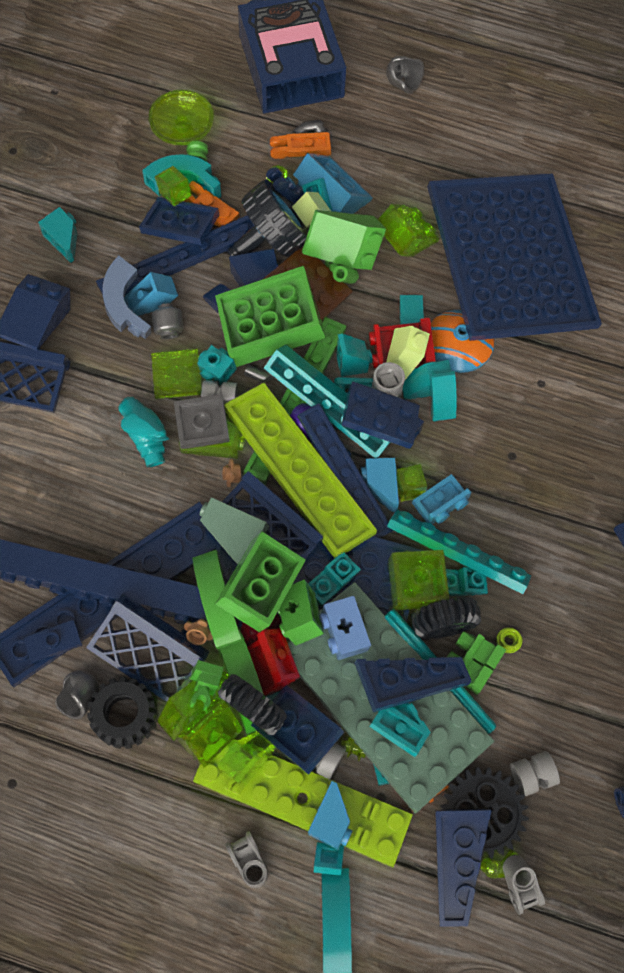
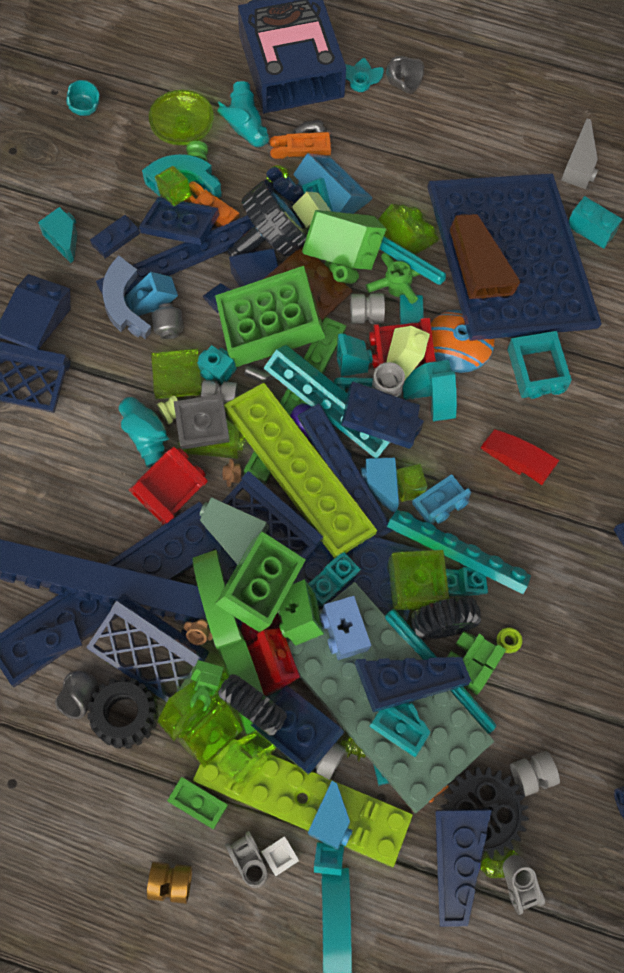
none -> teal hair [66,80,99,116]
none -> dark blue plate [90,215,140,259]
none -> red panel [128,446,208,525]
none -> pearl gold wheel [147,861,192,904]
none -> yellowish green wheel [157,395,178,425]
none -> bright green plate [167,777,228,830]
none -> teal animal [217,81,269,148]
none -> white plate [261,836,299,876]
none -> teal plate [345,58,384,92]
none -> light grey wheel [350,293,385,324]
none -> bright green bar [366,253,430,304]
none -> teal axle [379,236,446,285]
none -> reddish brown slope [450,214,520,299]
none -> red slope [481,429,559,485]
none -> teal window [507,331,572,399]
none -> light grey slope [561,119,598,189]
none -> teal brick [569,196,622,249]

